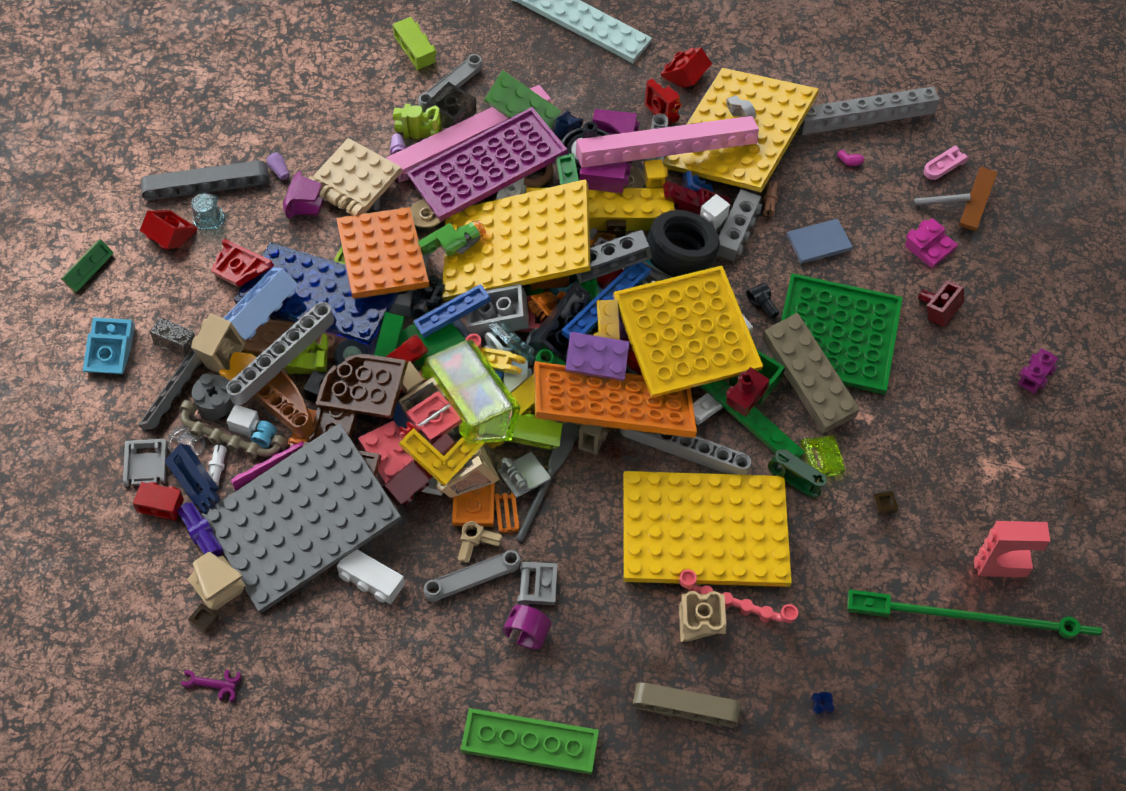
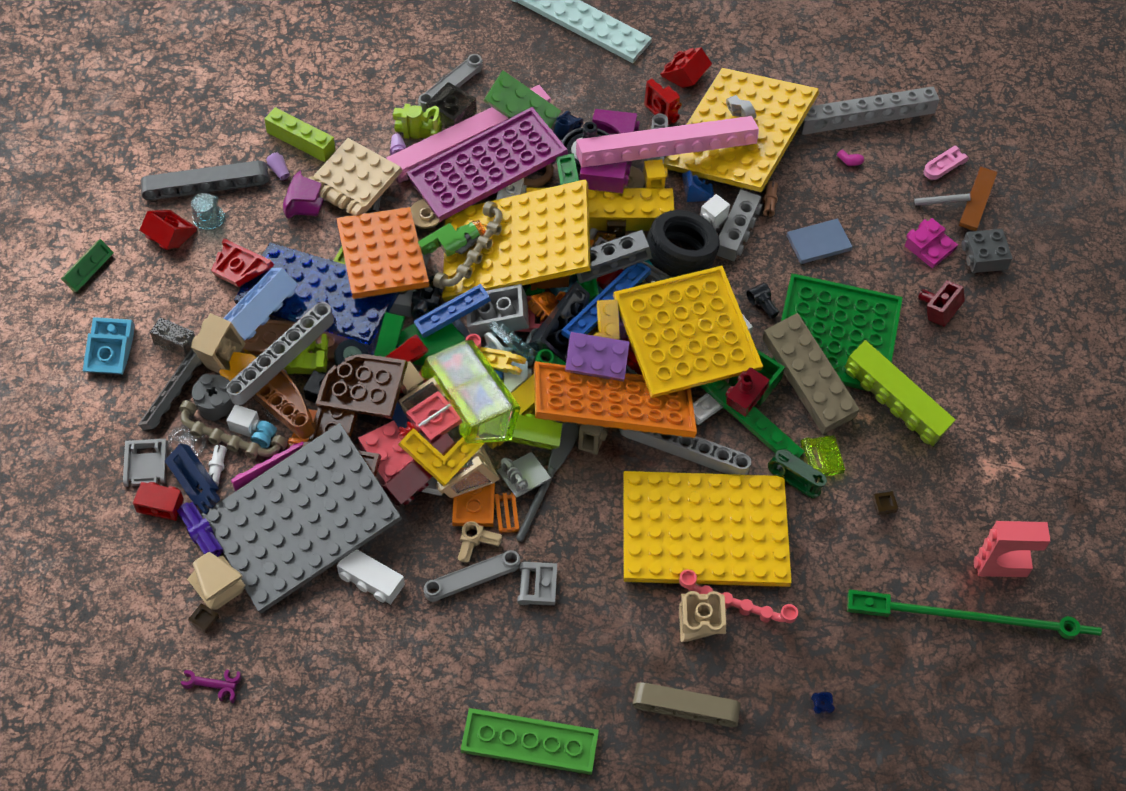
lime brick [393,17,437,70] -> none
magenta piece [503,605,552,649] -> none
dark red slope [663,181,731,215] -> none
magenta brick [1018,348,1058,394] -> none
none -> lime brick [264,107,336,162]
none -> dark tan bar [433,201,503,289]
none -> lime brick [844,340,956,446]
none -> dark grey brick [961,229,1013,273]

